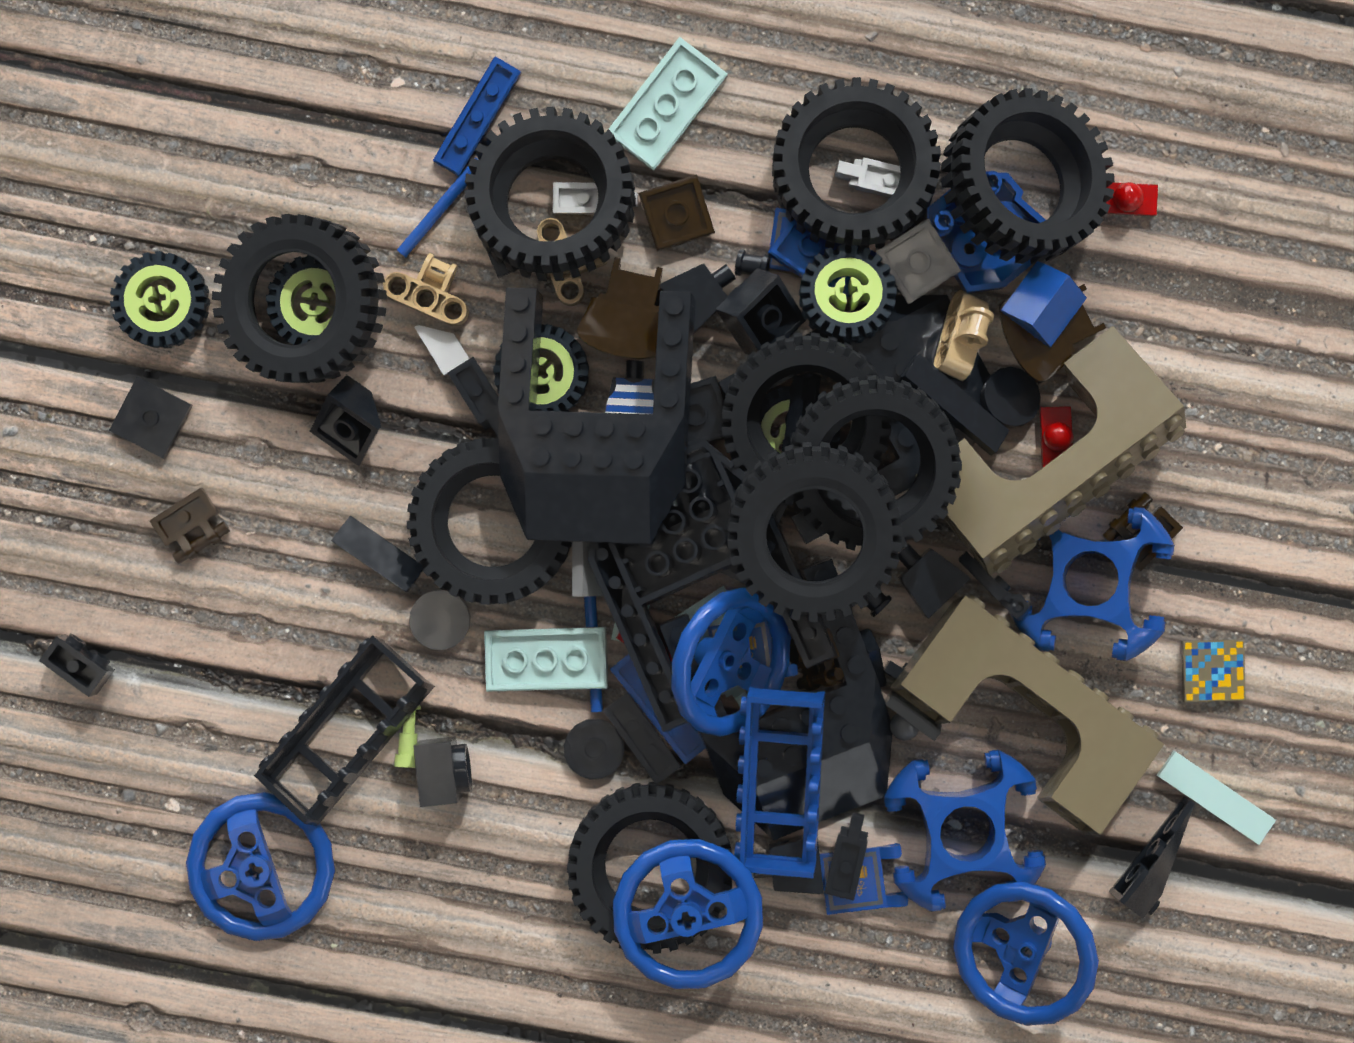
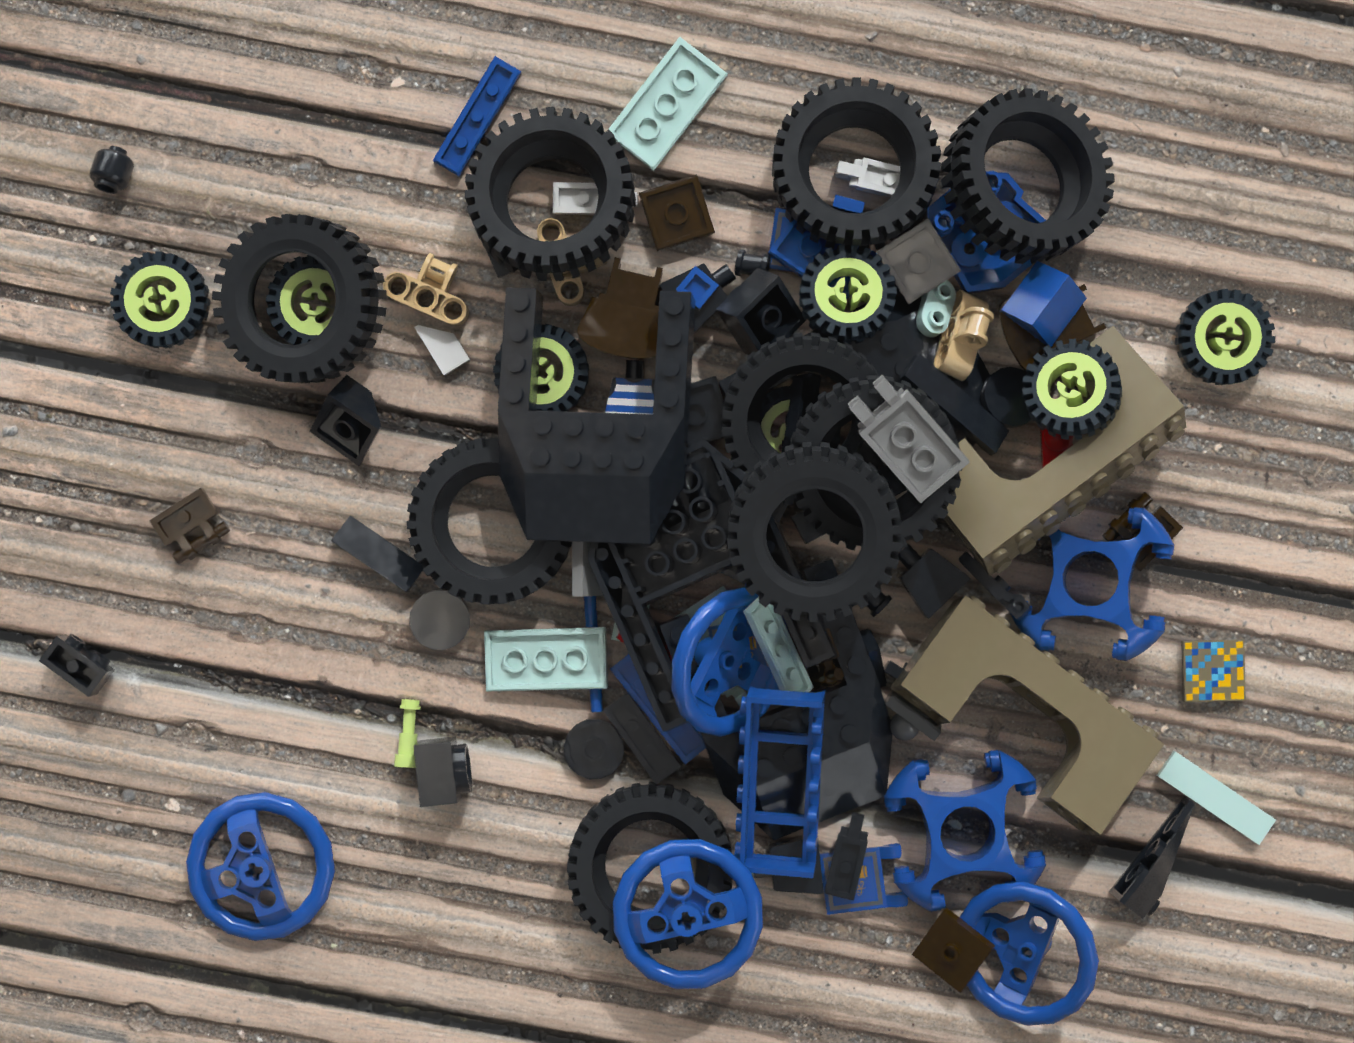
black plate [109,377,193,459] -> none
black window [254,635,435,826] -> none
blue bar [397,157,478,258] -> none
black hinge [447,357,499,438] -> none
red tile [1106,182,1158,216] -> none
none -> black head [89,146,134,194]
none -> blue tile [676,266,719,310]
none -> light aqua tile [743,597,814,707]
none -> blue tile [831,195,865,213]
none -> light grey tile [848,375,970,503]
none -> dark brown plate [912,907,995,993]
none -> light aqua plate [916,280,956,337]
none -> wheel [1022,339,1122,440]
none -> wheel [1175,289,1276,385]

